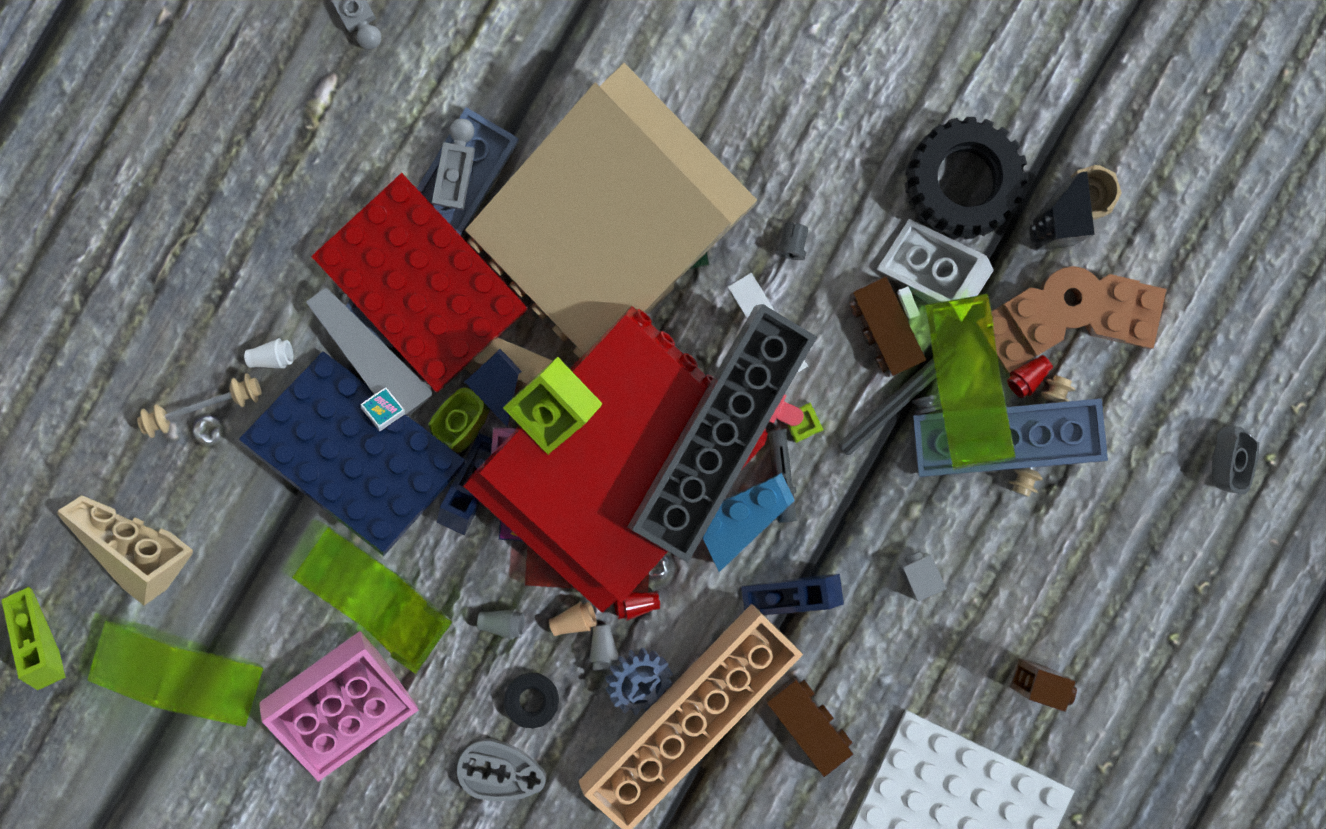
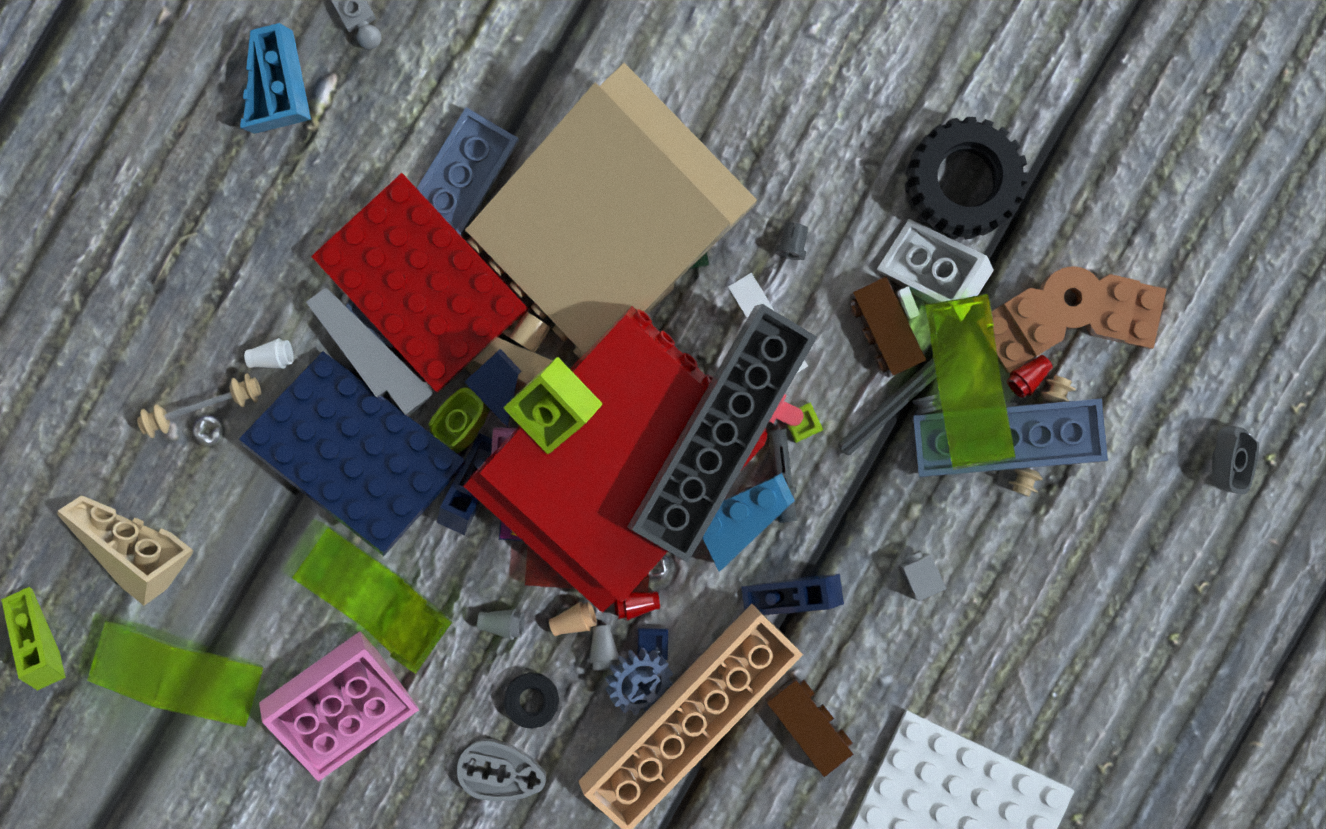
tile [360,387,405,431] -> none
light grey plate [432,118,475,210] -> none
reddish brown brick [1010,658,1077,712] -> none
black slope [1029,171,1095,251] -> none
tan hair [1070,165,1122,220] -> none
none -> dark azure wedge [240,23,311,134]
none -> tan plate [503,311,551,353]
none -> dark blue tile [637,628,669,660]

